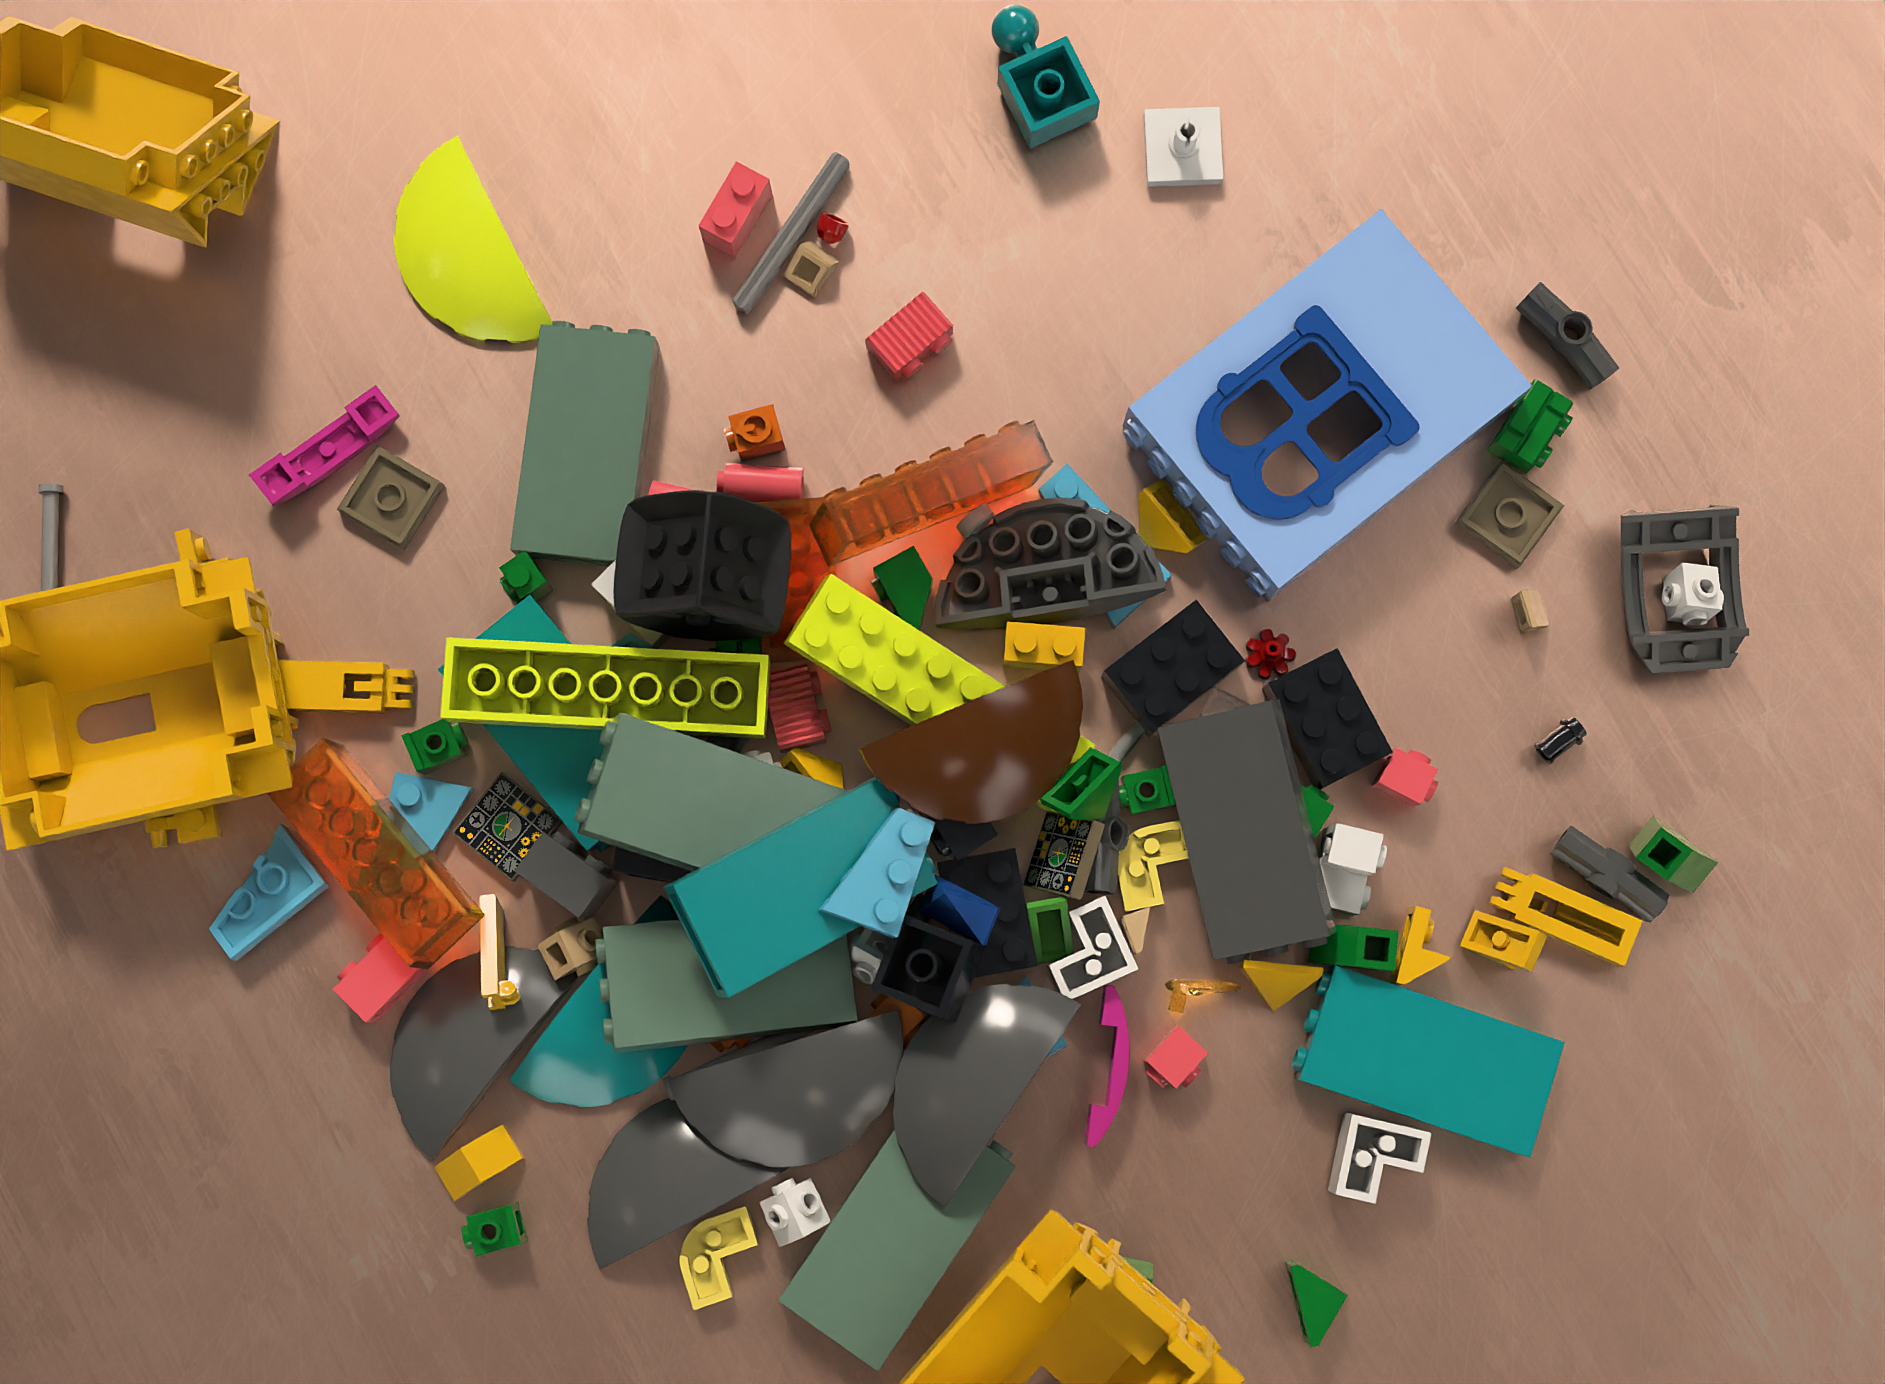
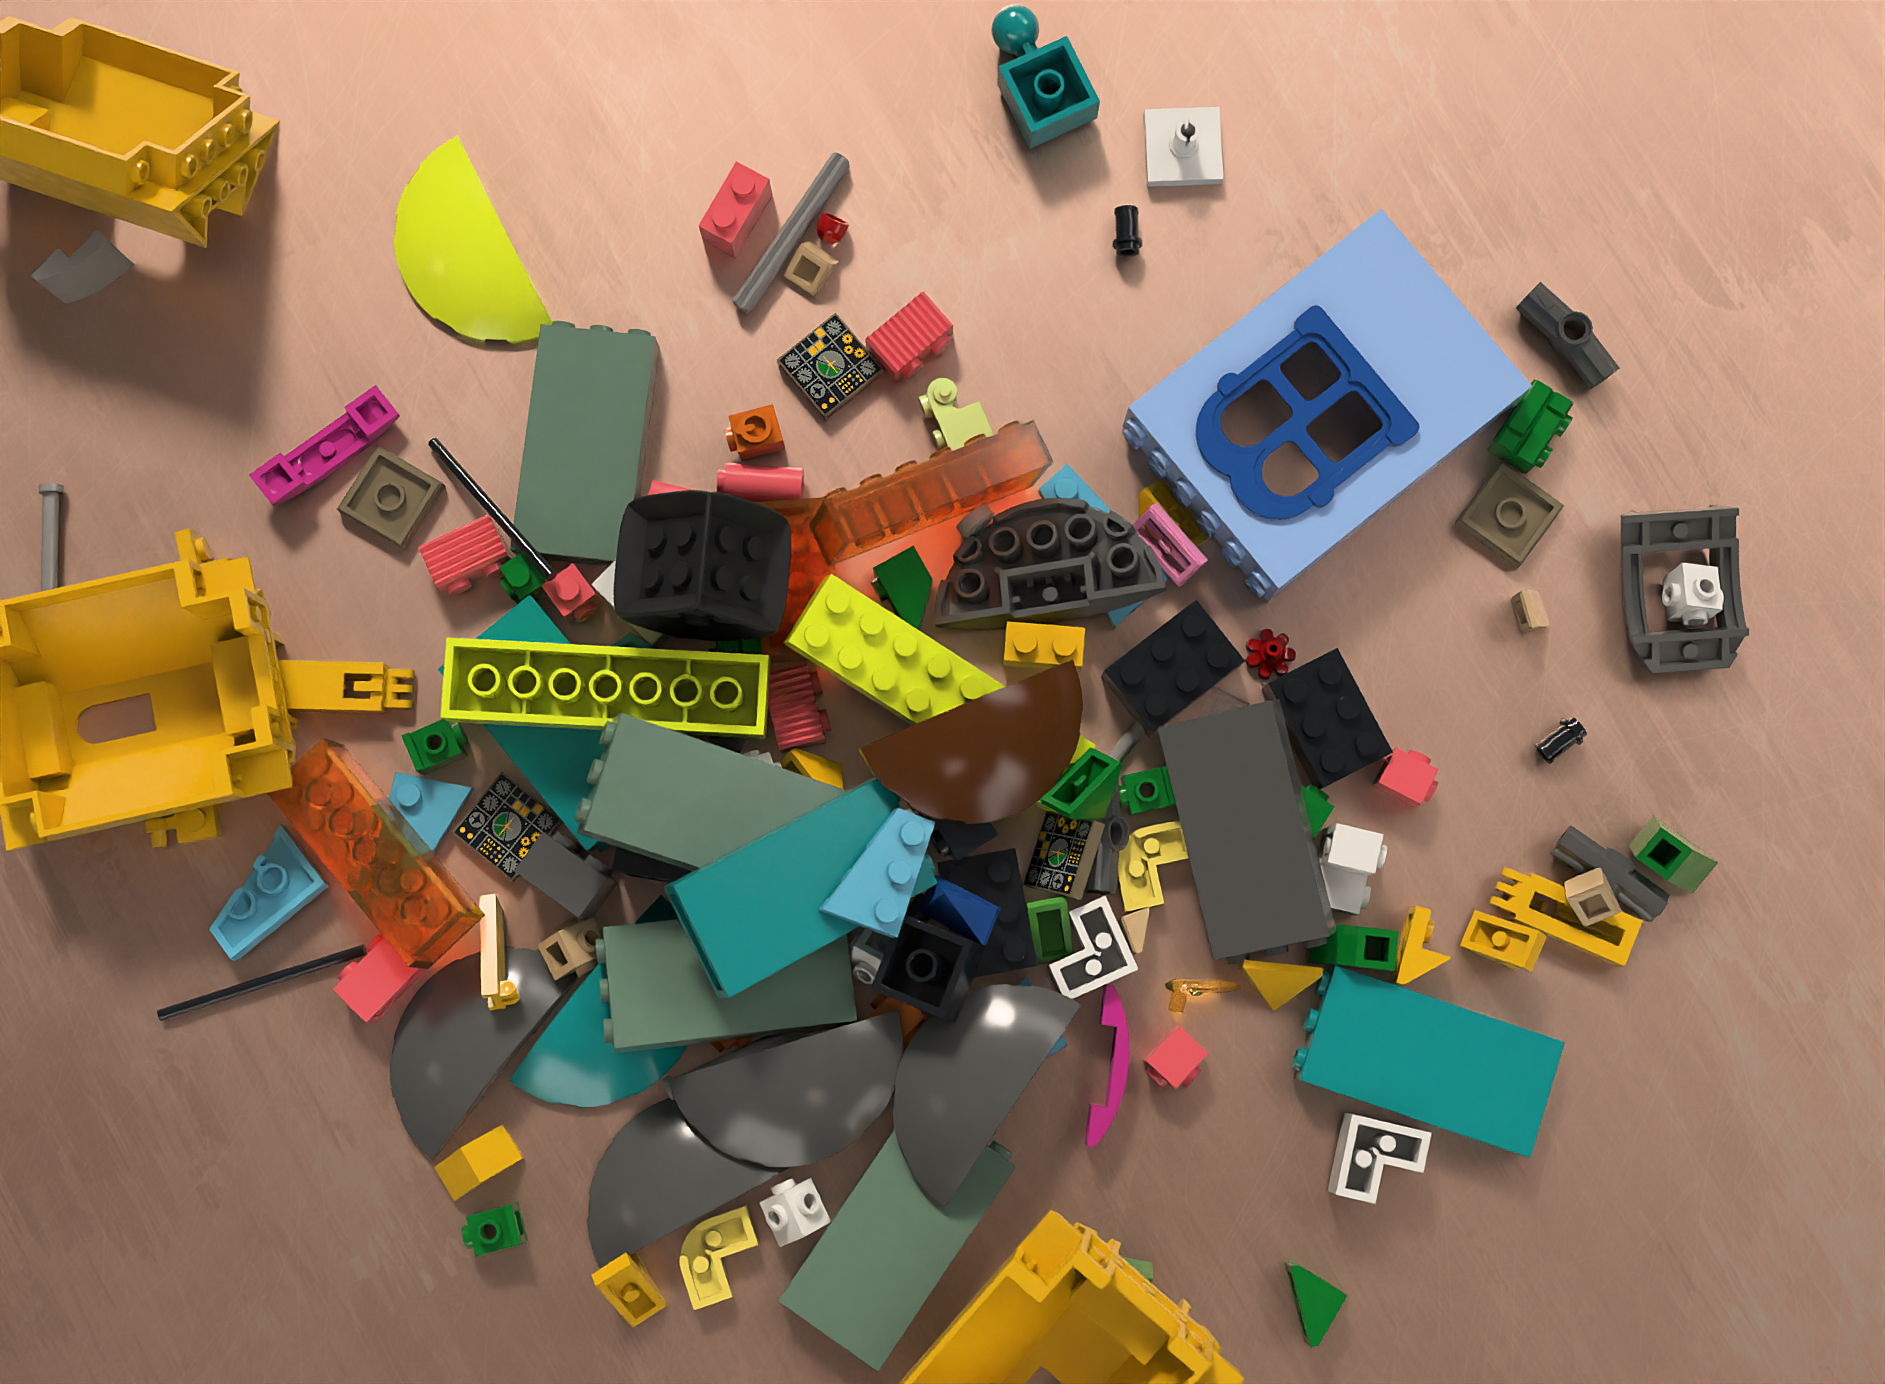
none -> light grey slope [31,230,134,304]
none -> black axle [157,944,367,1021]
none -> coral brick [418,514,512,595]
none -> black axle [428,438,557,581]
none -> coral brick [542,563,602,624]
none -> yellow slope [591,1253,667,1327]
none -> tile [777,313,884,420]
none -> yellowish green brick [918,378,994,461]
none -> black pin [1112,205,1143,257]
none -> bright pink tile [1133,503,1208,587]
none -> tan slope [1564,868,1621,927]

